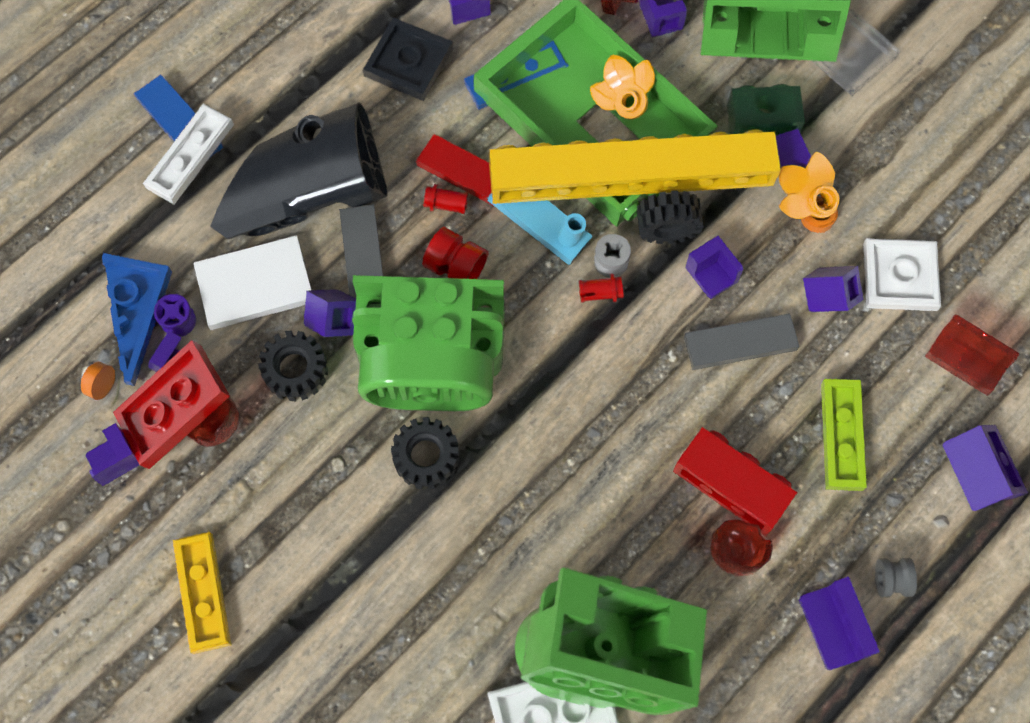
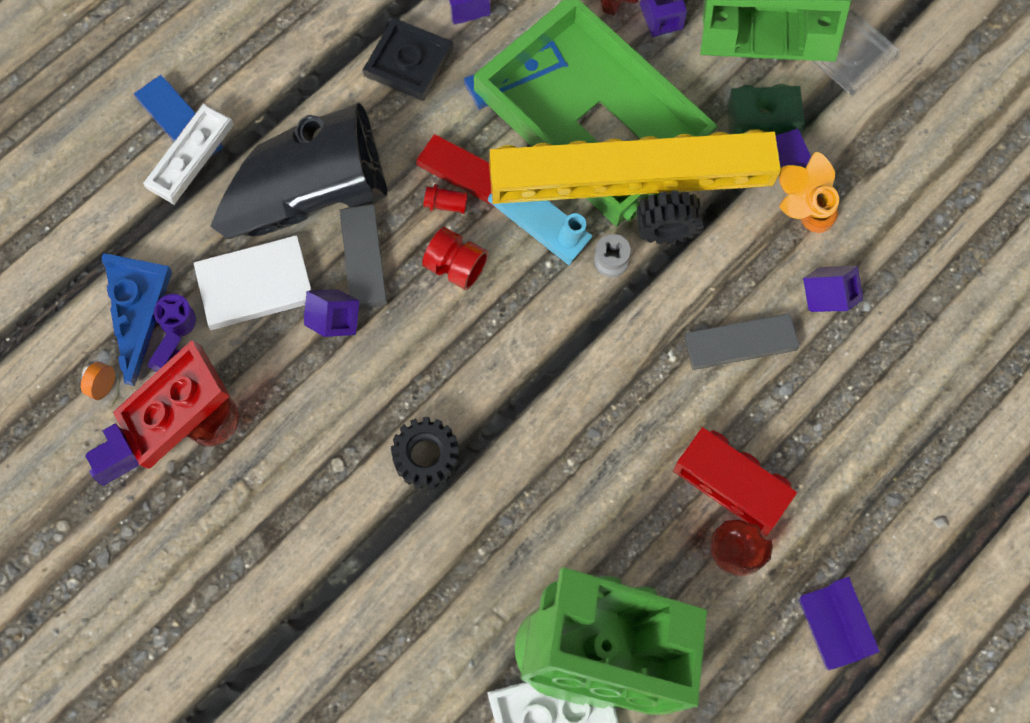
yellow tile [173,532,231,654] -> none
black tyre [258,330,328,402] -> none
bright green brick [352,275,505,412] -> none
red pin [578,274,623,303] -> none
light orange plate [590,55,655,120] -> none
dark purple panel [685,236,743,299] -> none
lime plate [821,379,867,491] -> none
white tile [863,238,941,311] -> none
dark grey wheel [875,558,917,598] -> none
clear red panel [924,314,1020,396] -> none
dark purple panel [943,425,1028,511] -> none

